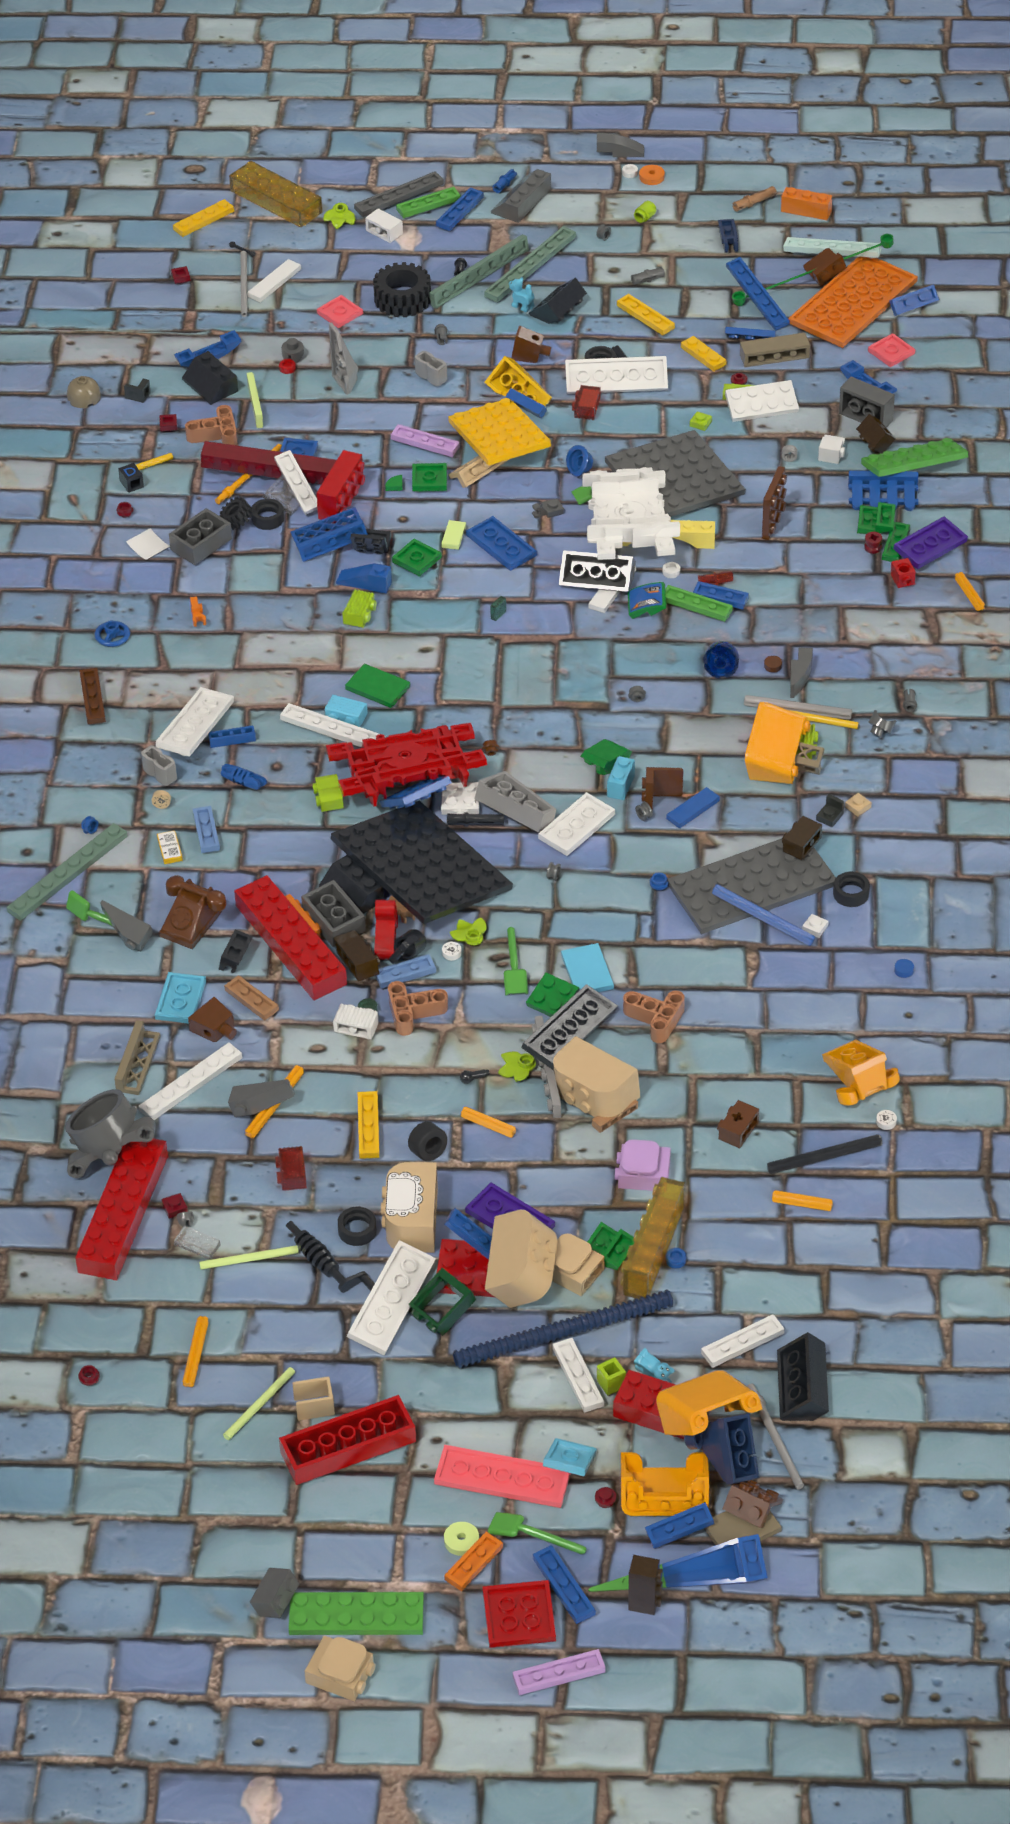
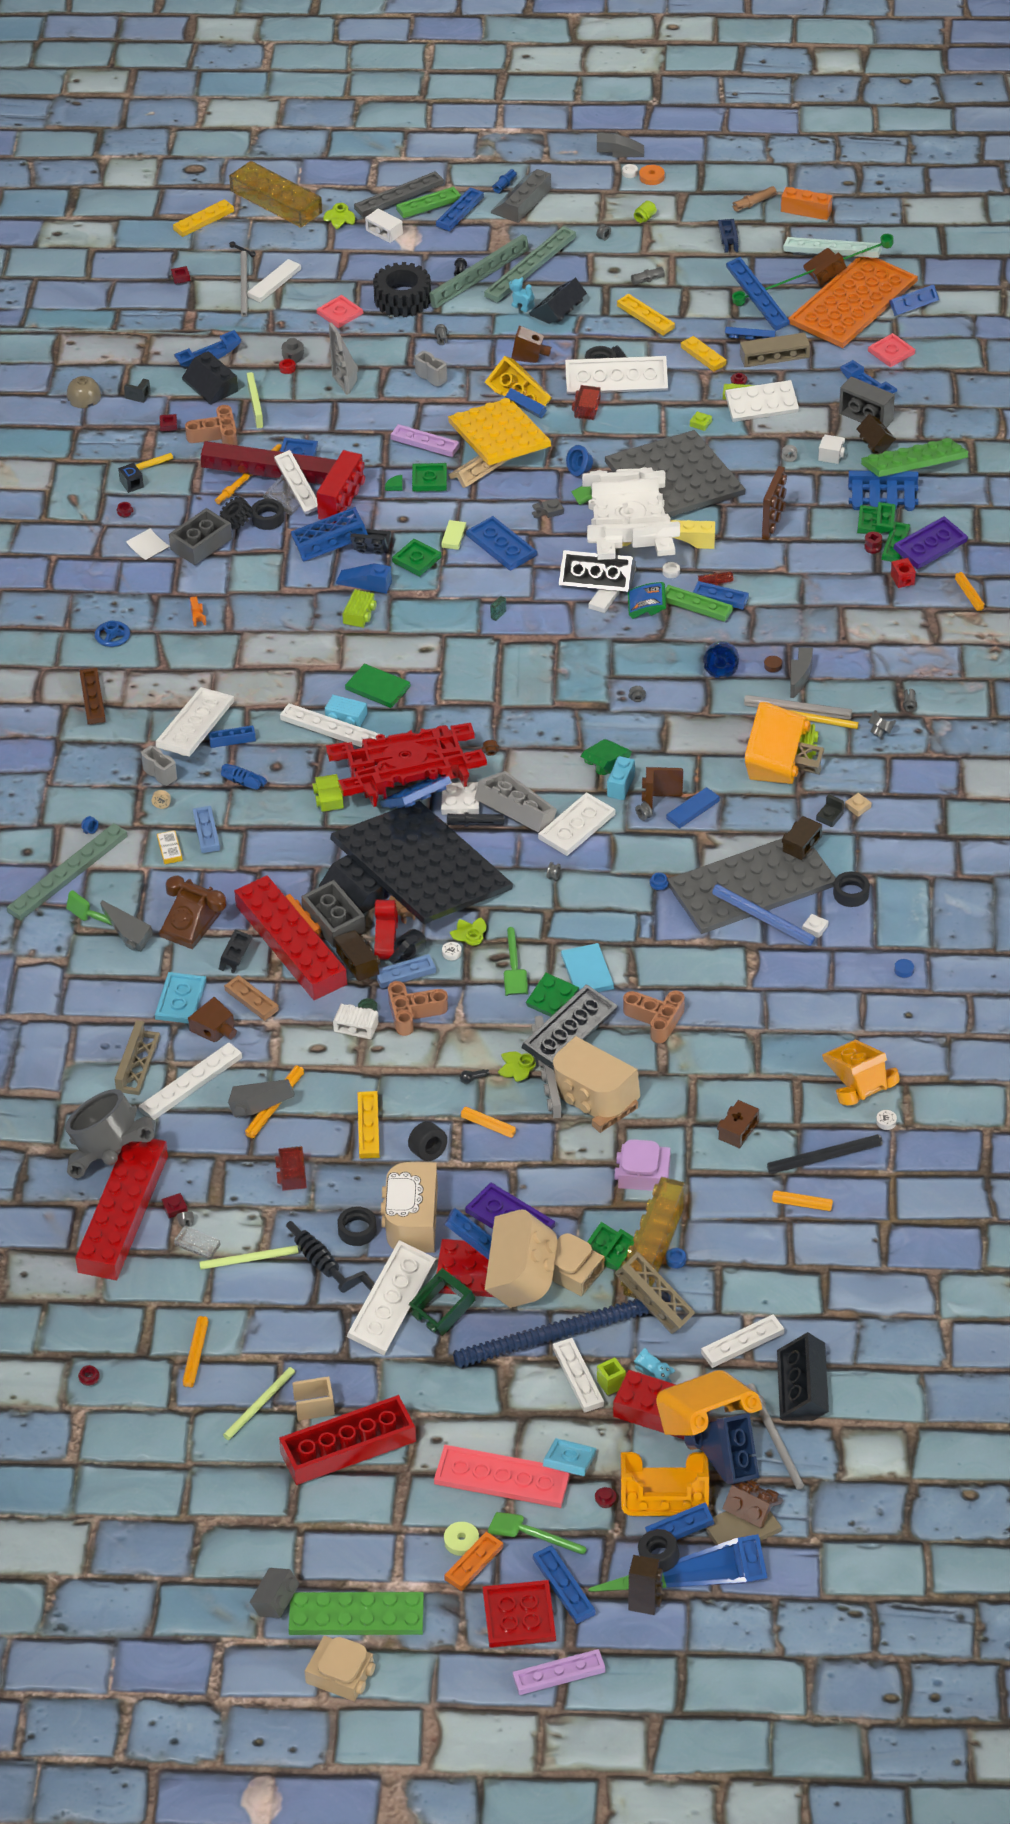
none -> dark tan fence [615,1251,695,1334]
none -> black tyre [638,1529,680,1572]

